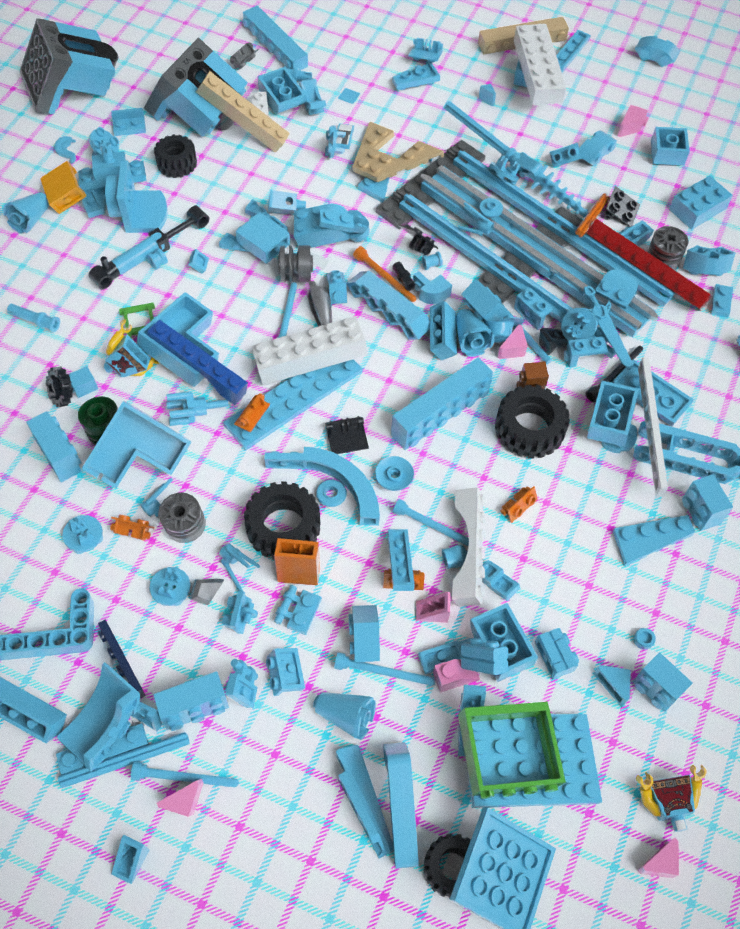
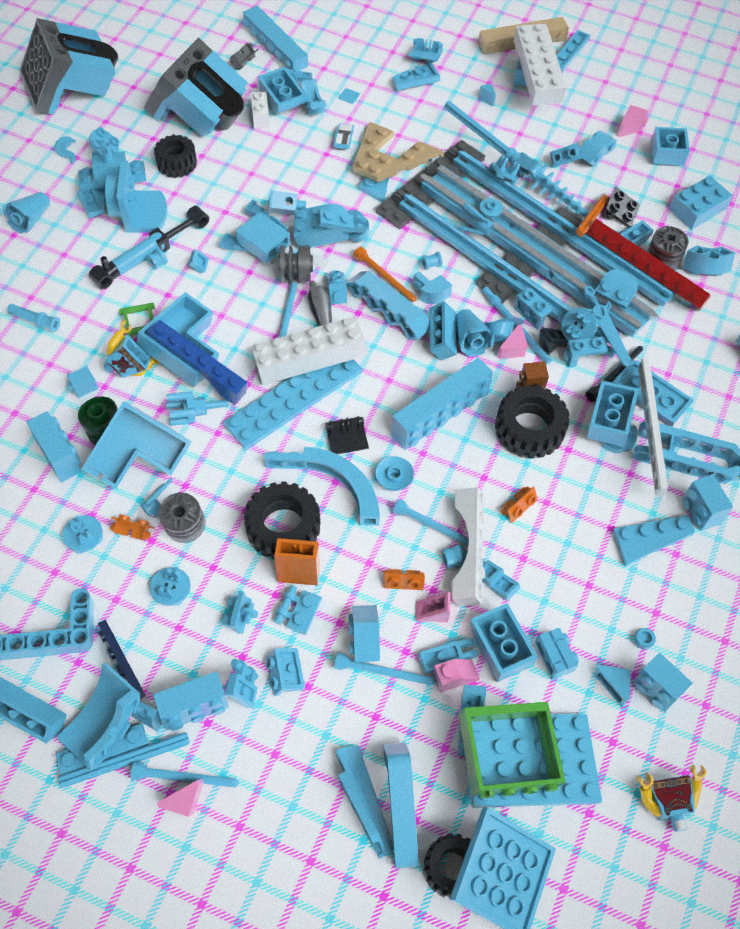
light orange panel [40,161,87,214] -> none
black gear [45,366,73,407] -> none
medium azure bracket [111,108,146,136] -> none
medium azure slope [111,835,150,884] -> none
flat silver piece [189,579,224,605] -> none
tan brick [196,71,290,153] -> none
medium azure plant [219,543,260,591] -> none
orange hinge [234,393,270,433] -> none
medium azure cone [313,692,376,740] -> none
medium azure piece [316,479,347,507] -> none
medium azure plate [325,125,346,158] -> none
medium azure plate [388,529,414,591] -> none
black pin [392,261,415,291] -> none
black hinge [398,224,439,255] -> none
medium azure brick [461,279,509,323] -> none
medium azure brick [461,638,508,675] -> none
medium azure brick [635,36,680,67] -> none
bright pink slope [637,837,679,879] -> none
medium azure plate [711,284,733,318] -> none

